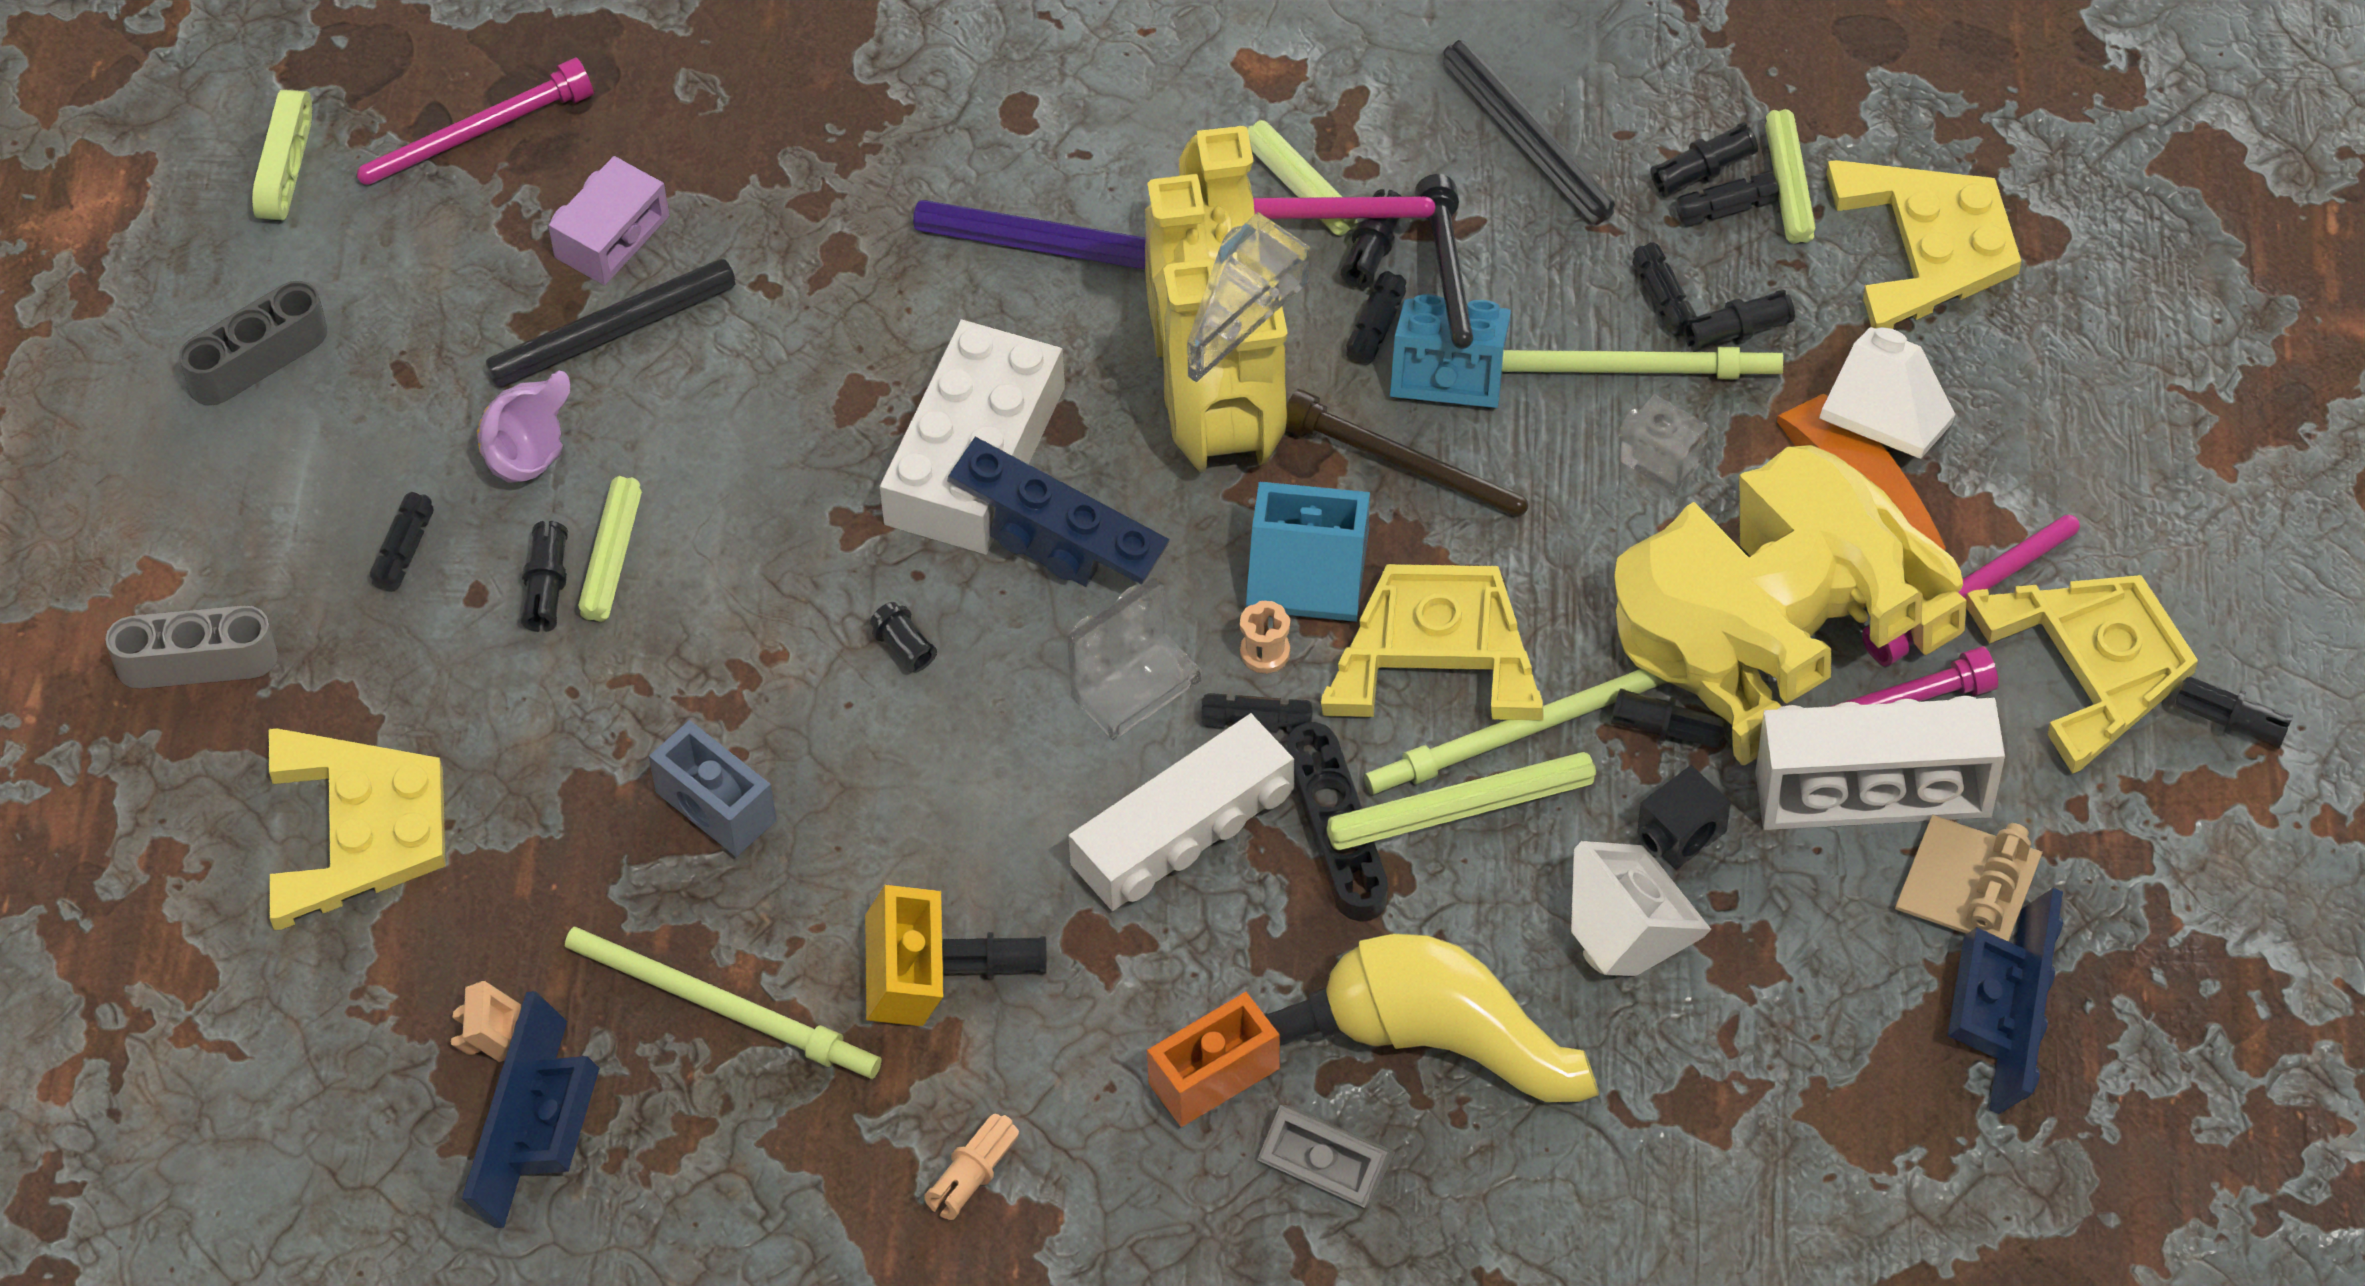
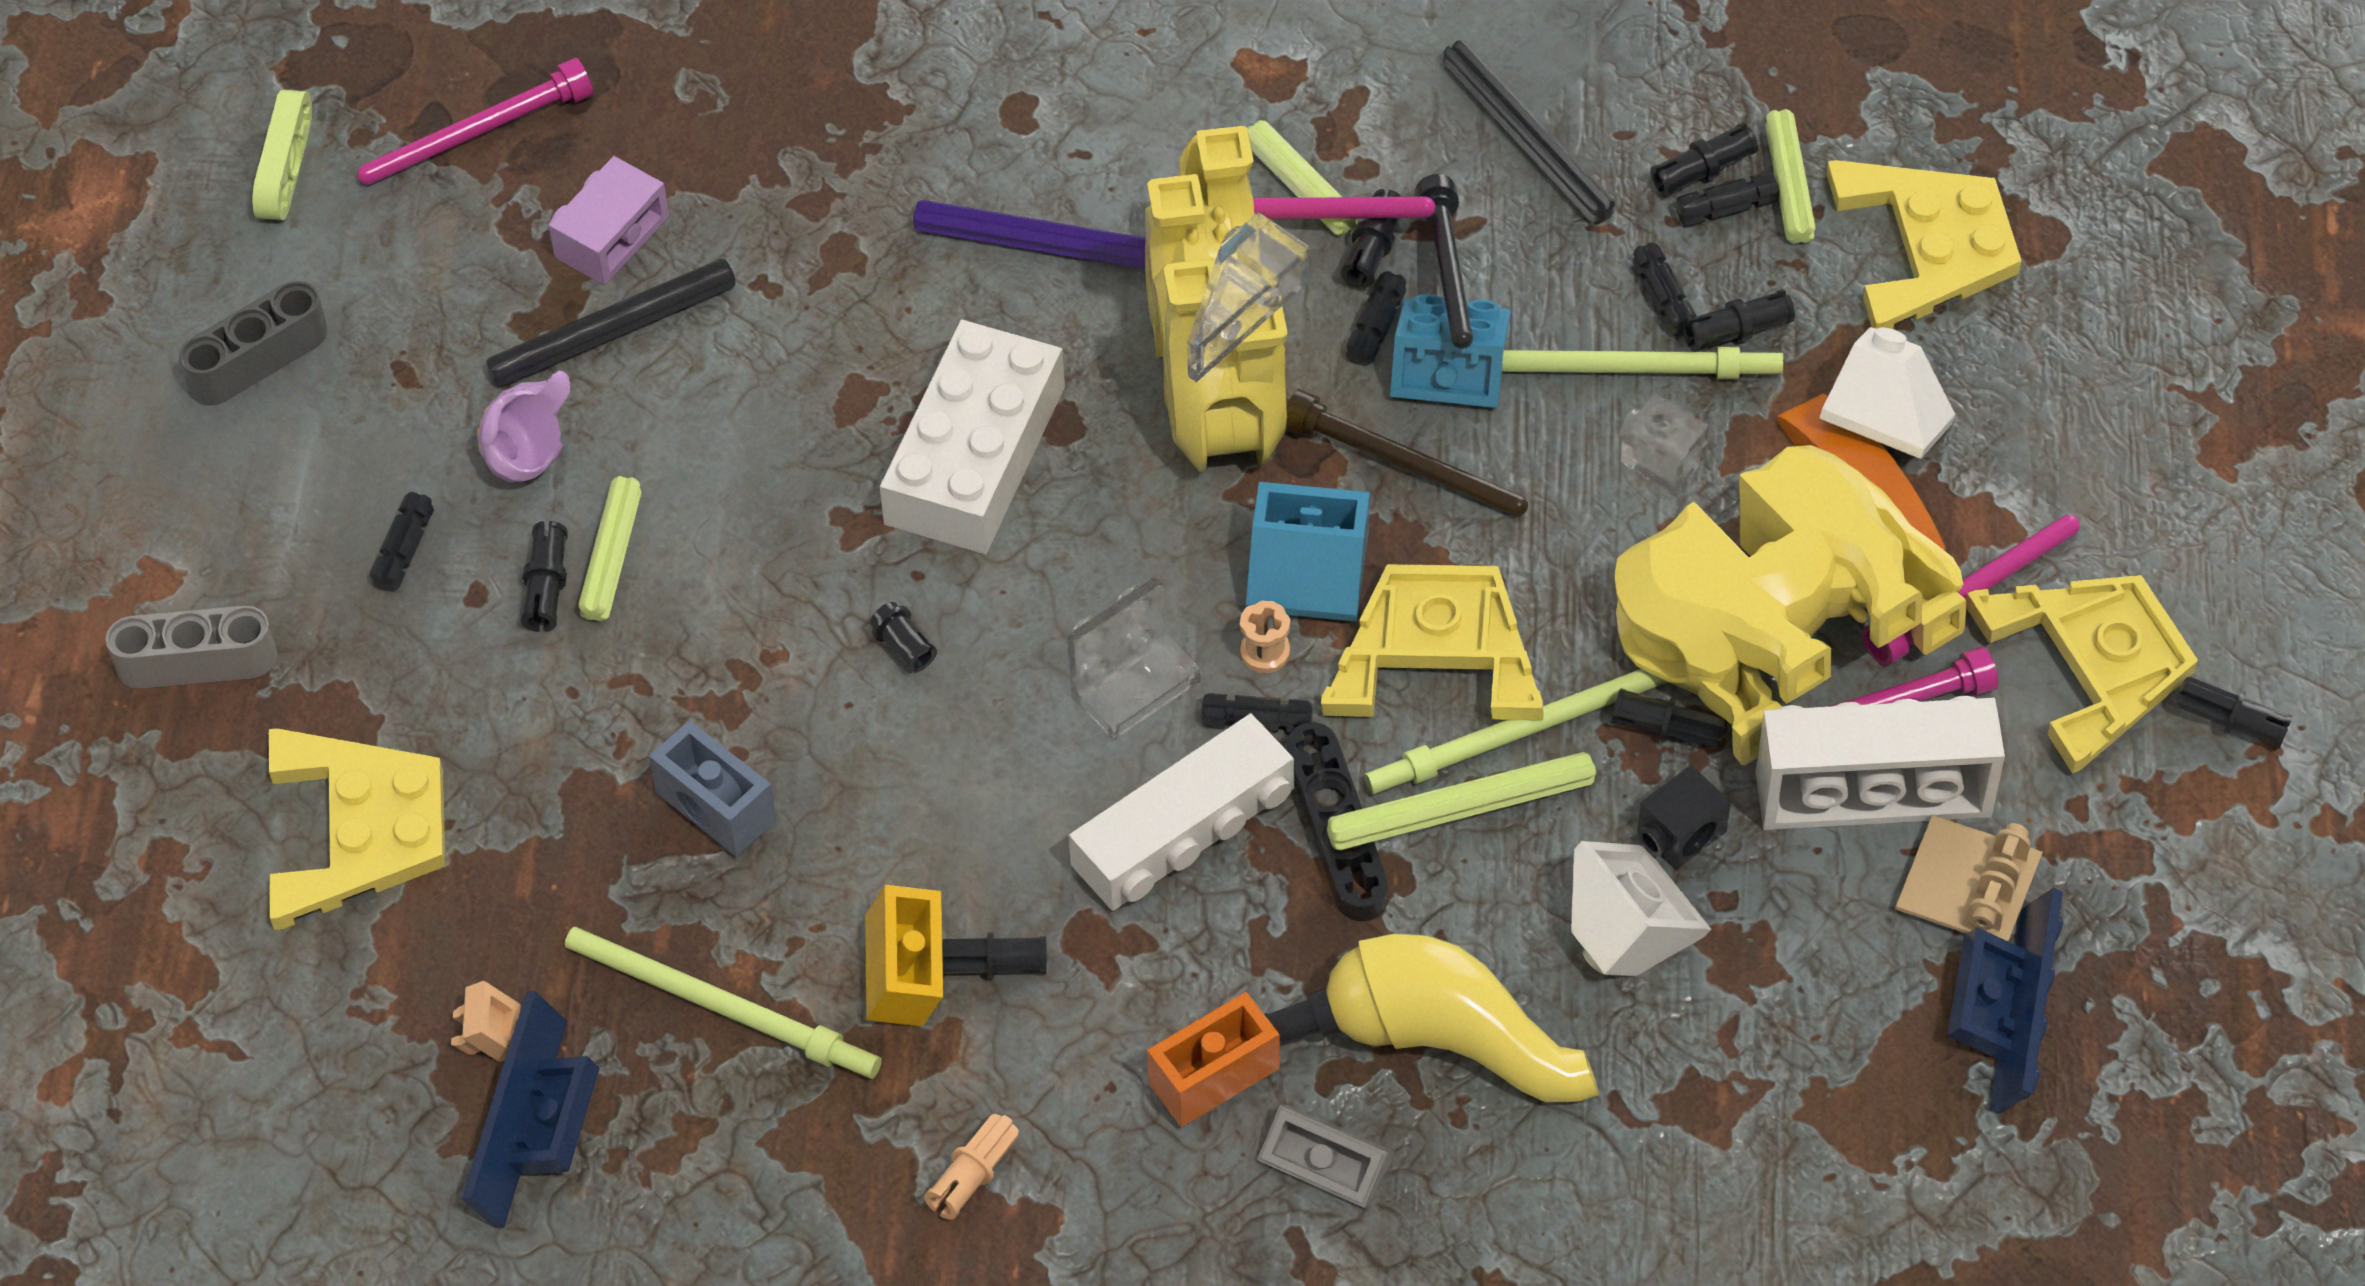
dark blue bracket [947,436,1170,587] -> none

